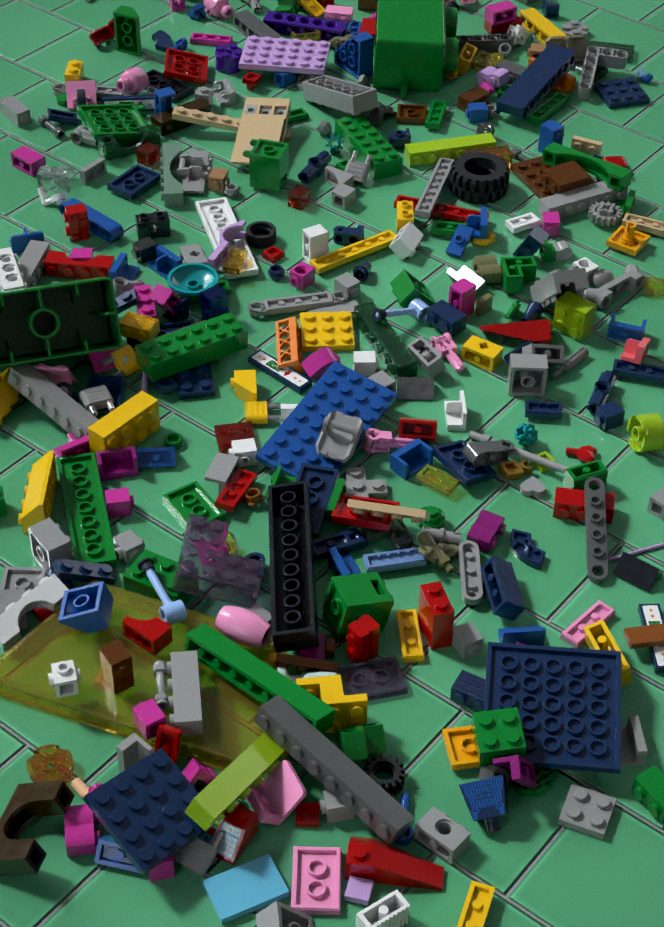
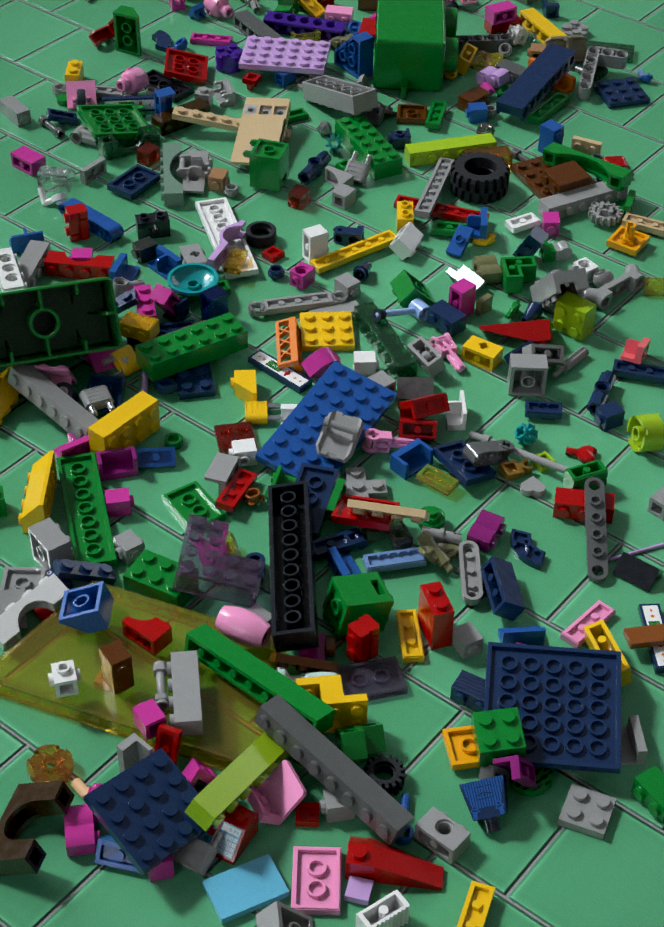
light blue piece [137,558,188,626] -> none
blue panel [607,313,647,342] -> none
none -> red panel [397,393,450,419]

